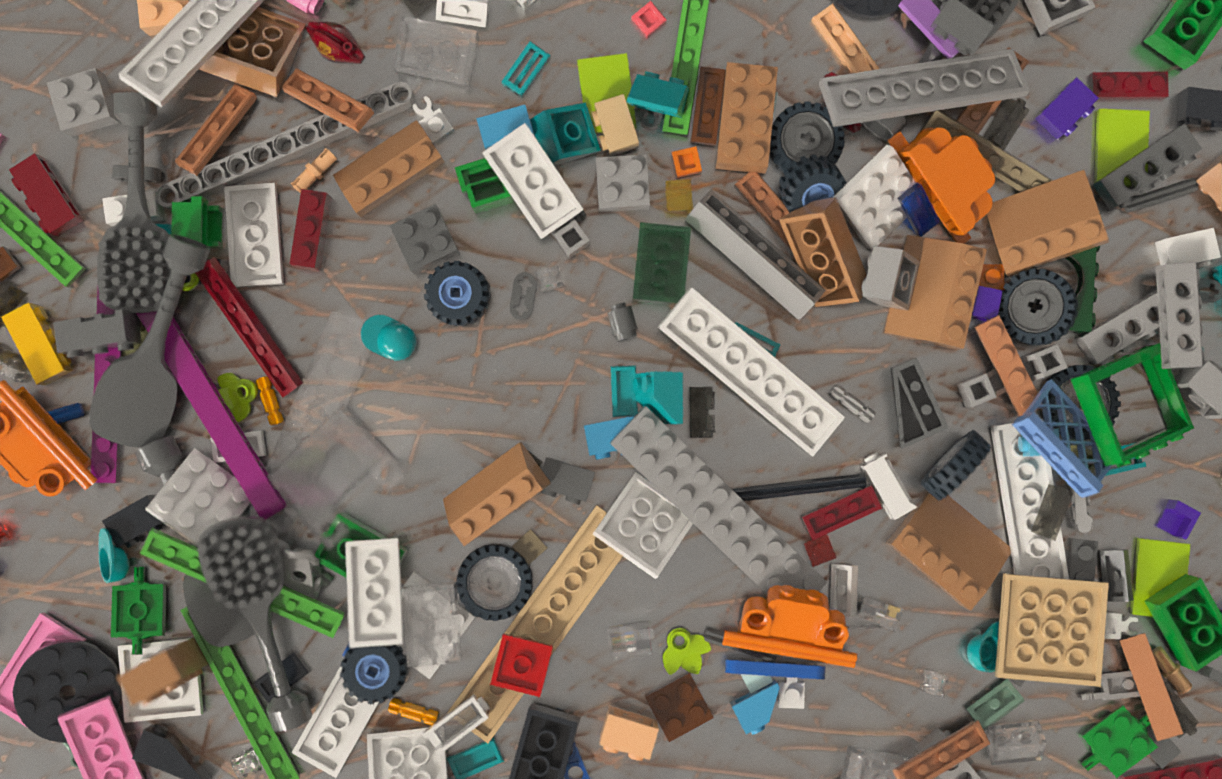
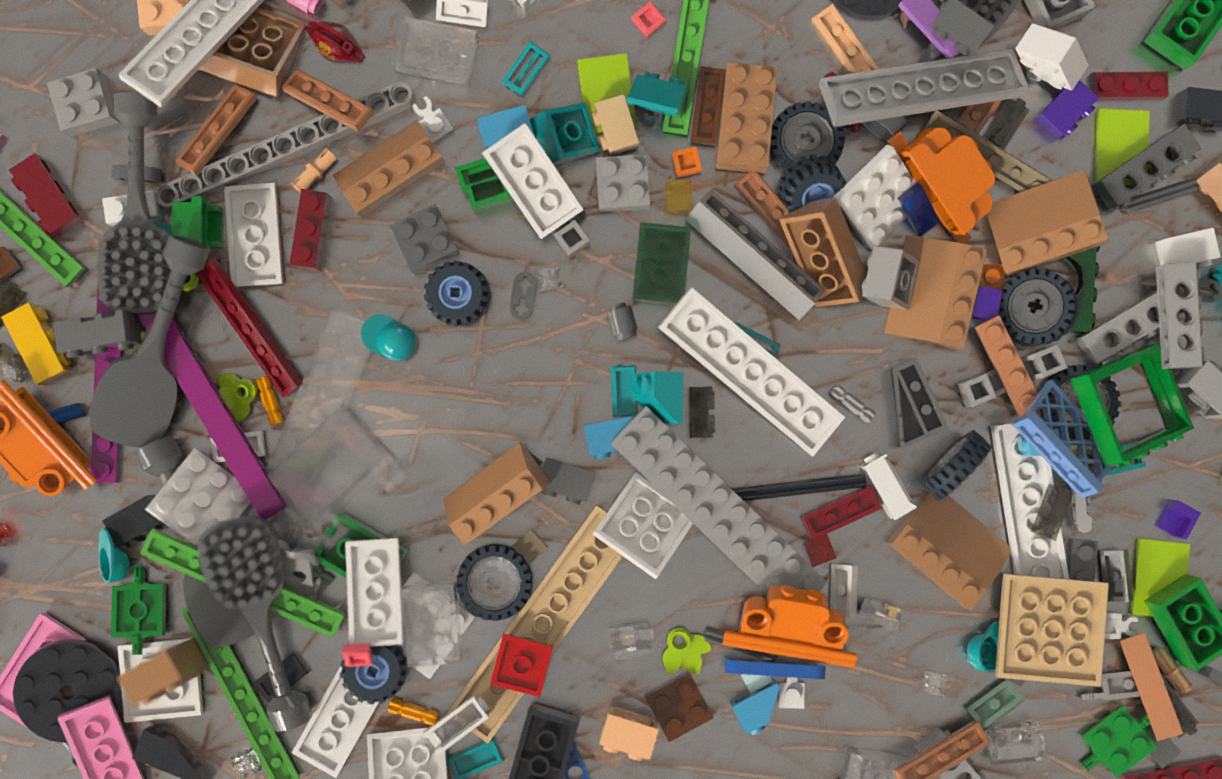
none -> coral tile [342,643,373,667]
none -> white brick [1015,23,1089,91]

